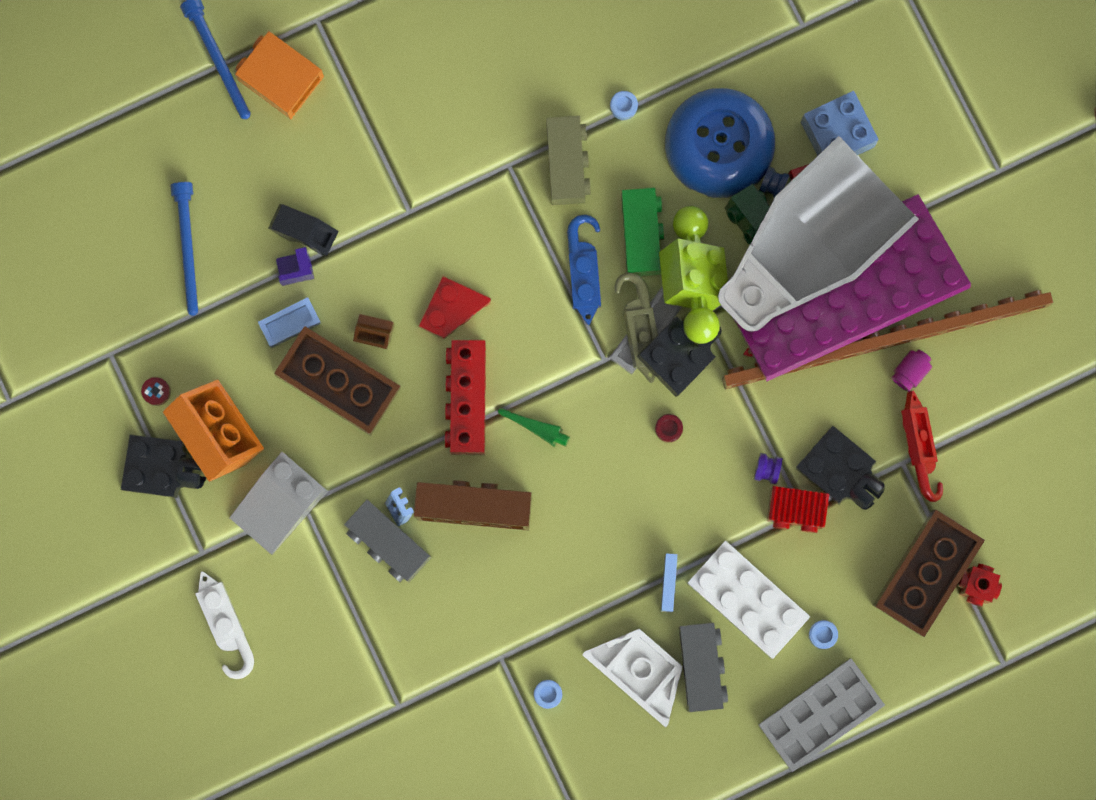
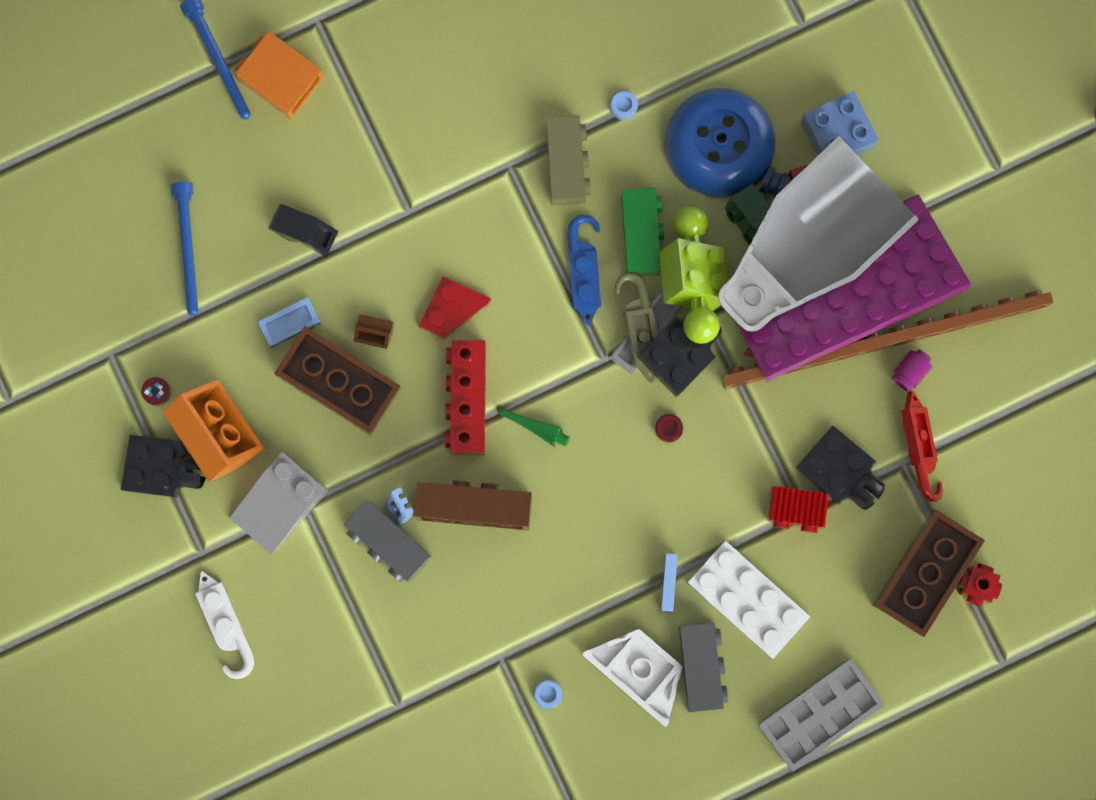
dark purple panel [276,247,315,286] -> none
dark purple wheel [754,453,783,485] -> none
light blue tile [809,620,838,649] -> none

